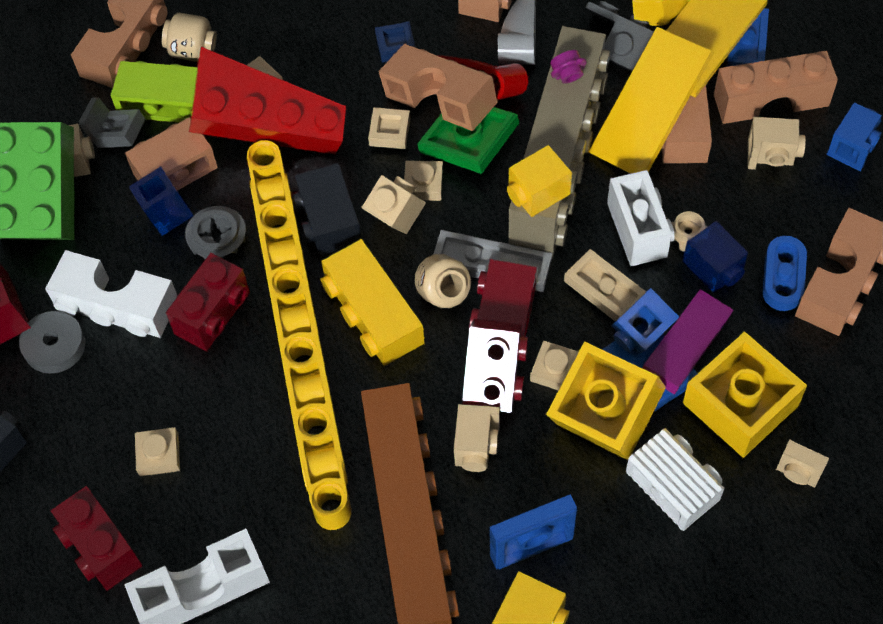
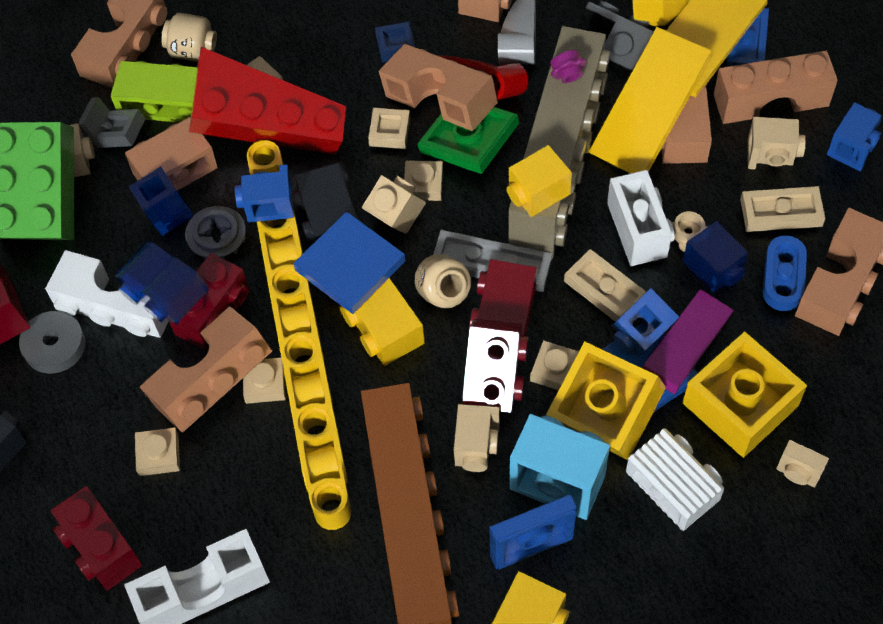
none -> clear blue brick [115,241,209,324]
none -> nougat arch [140,306,272,433]
none -> blue brick [235,164,294,222]
none -> tan plate [243,358,286,404]
none -> blue tile [293,212,406,314]
none -> medium azure brick [510,414,610,520]
none -> tan plate [740,186,825,232]

